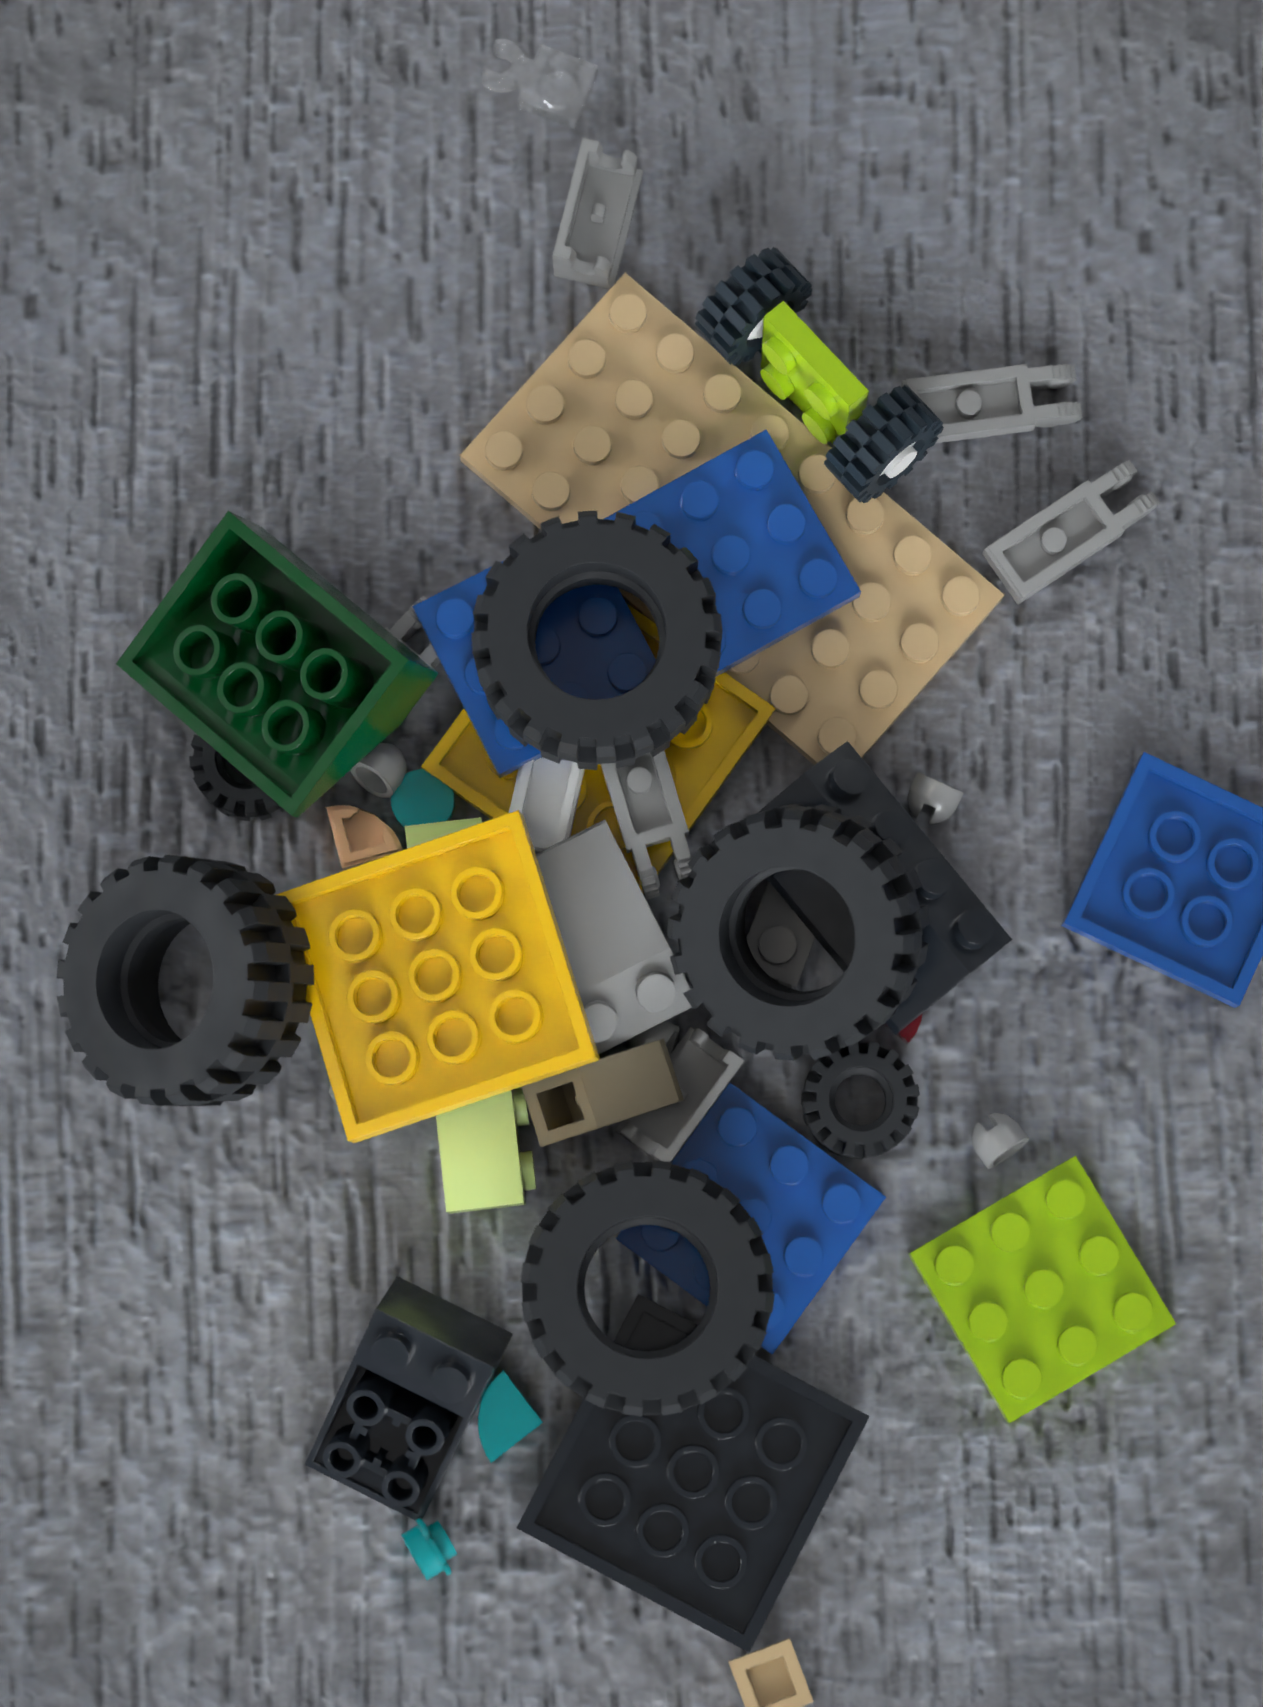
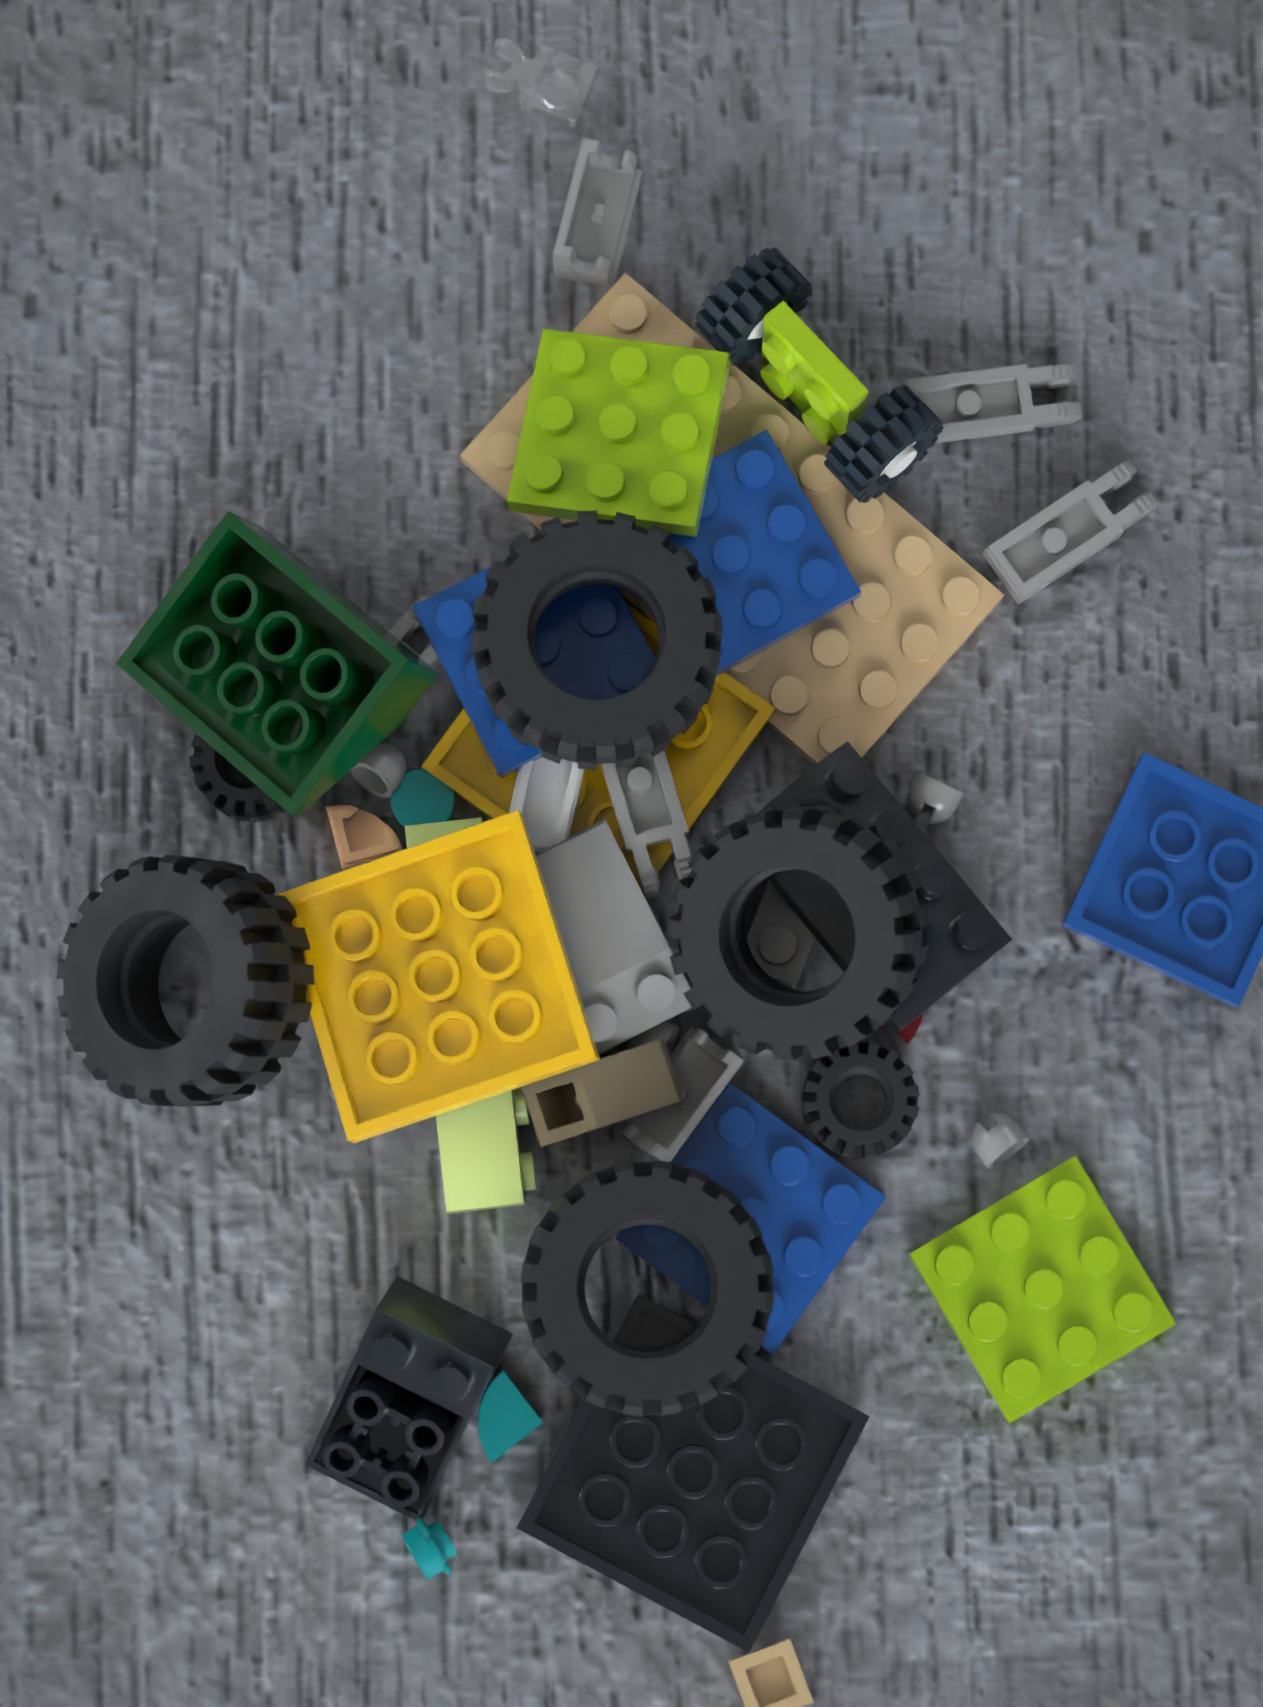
none -> lime plate [507,328,730,537]

